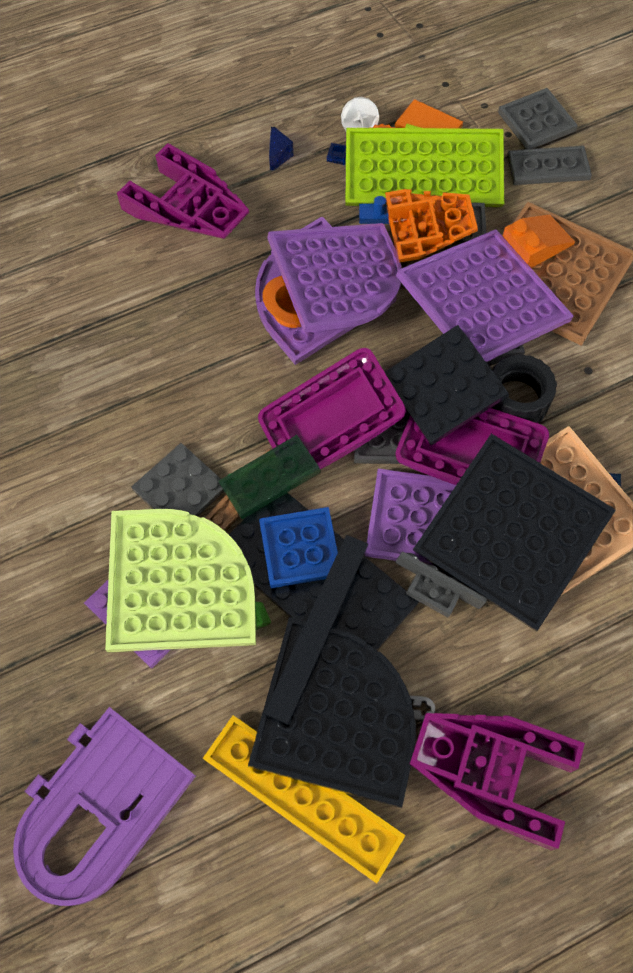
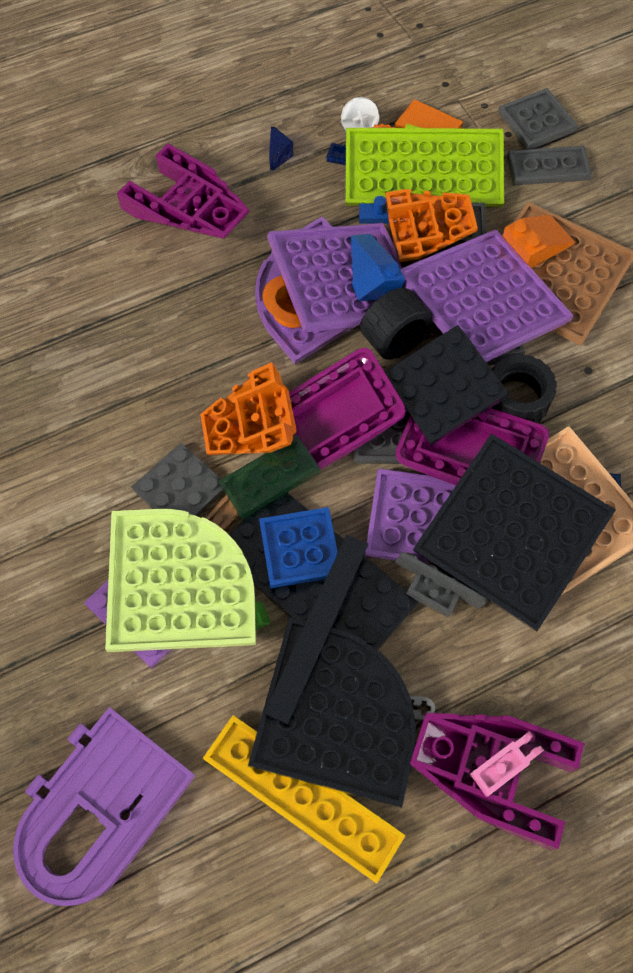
none -> orange wedge [200,362,297,455]
none -> blue wedge [351,234,405,302]
none -> black tyre [360,288,433,360]
none -> bright pink hinge [470,731,544,797]

